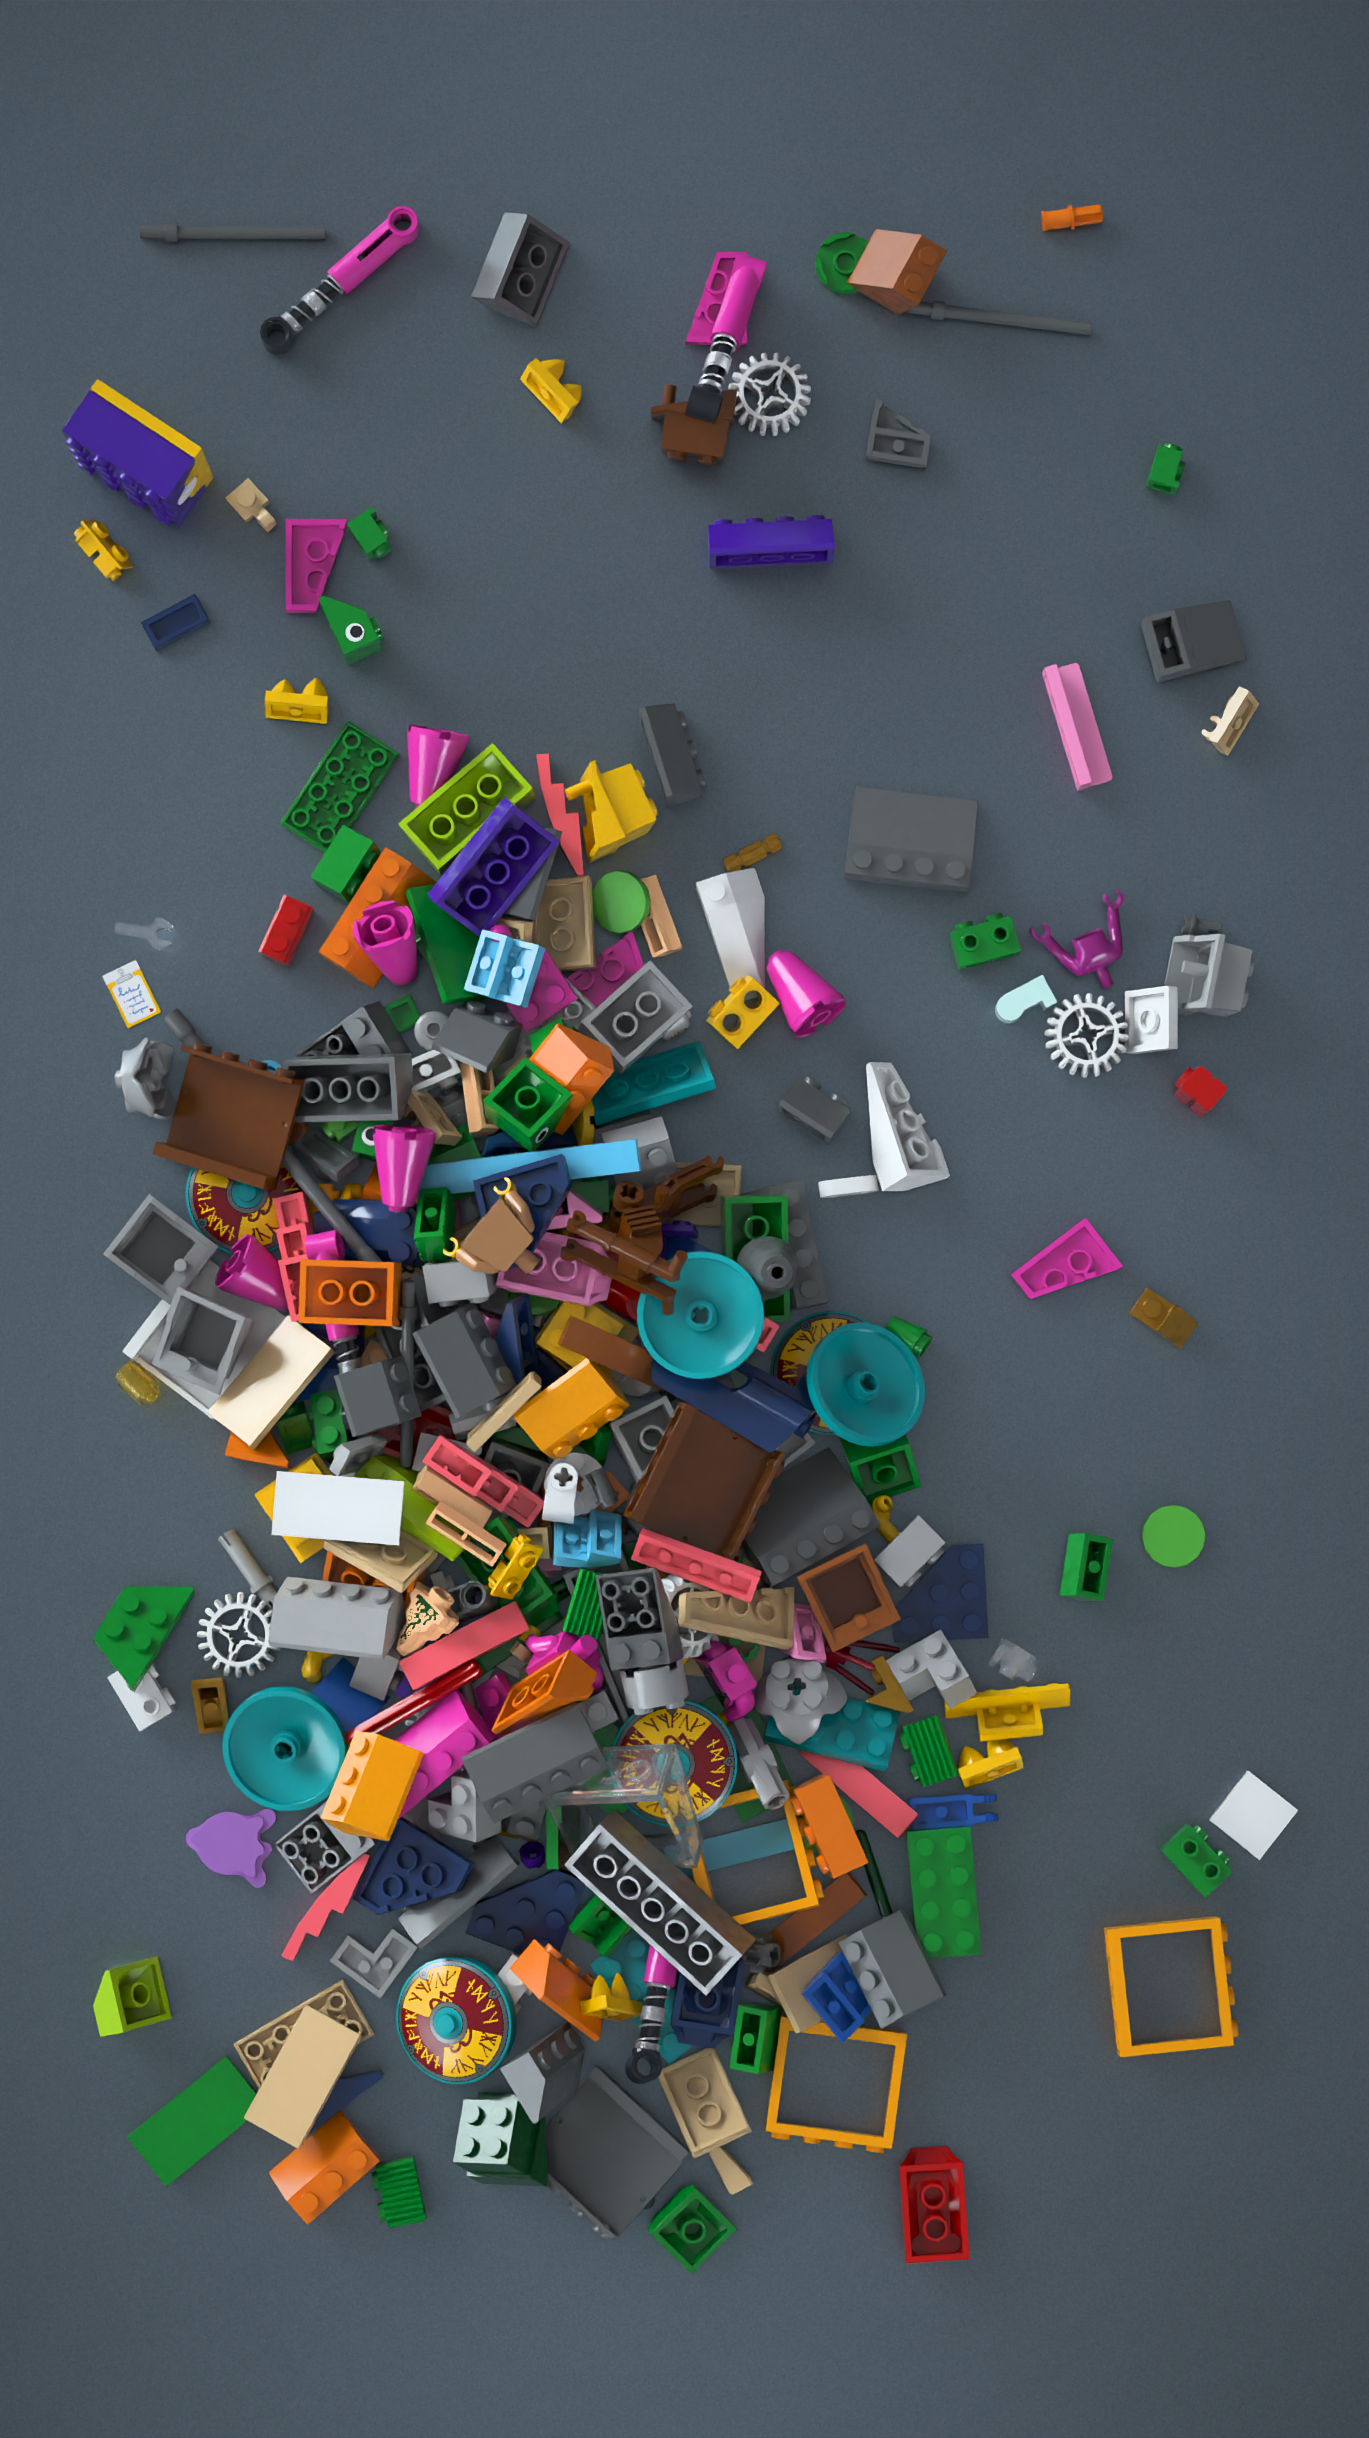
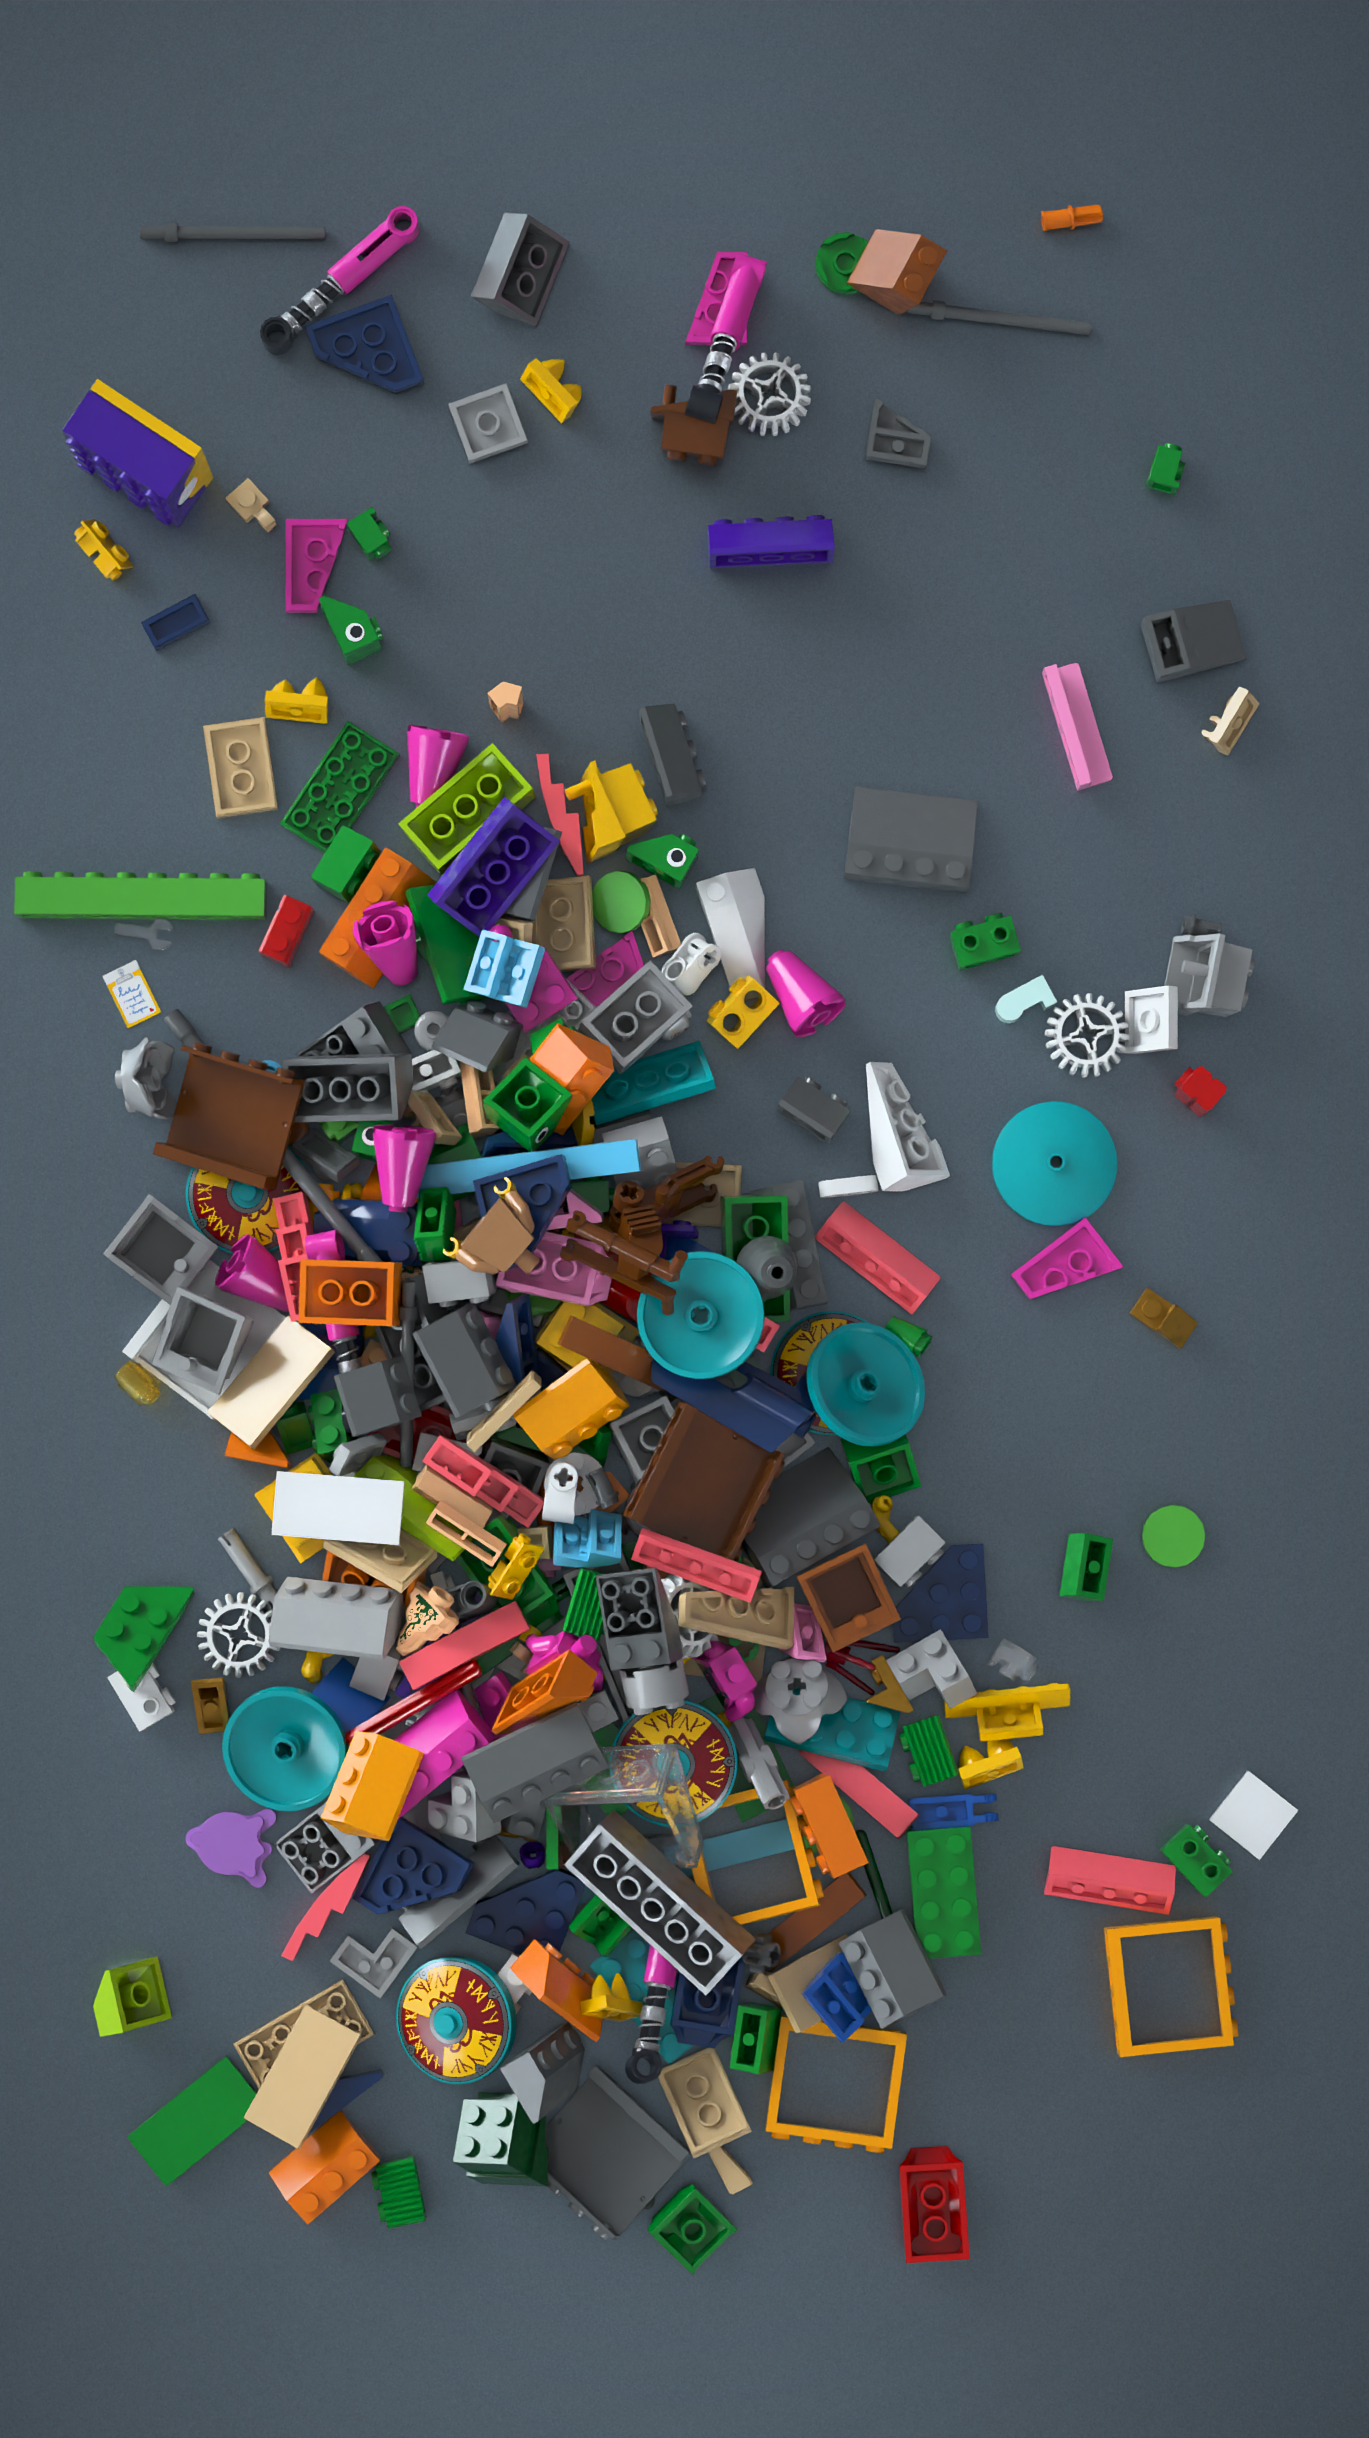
pearl gold axle [723,833,782,872] -> none
magenta piece [1029,889,1124,988] -> none
none -> bright green brick [14,871,267,920]
none -> tan tile [203,717,278,819]
none -> dark blue plate [305,294,424,393]
none -> light grey plate [448,383,528,464]
none -> light nougat piece [487,682,524,723]
none -> green slope [626,834,699,890]
none -> white piece [662,933,721,996]
none -> coral panel [815,1201,941,1315]
none -> teal dish [992,1101,1117,1227]
none -> coral panel [1044,1846,1176,1915]

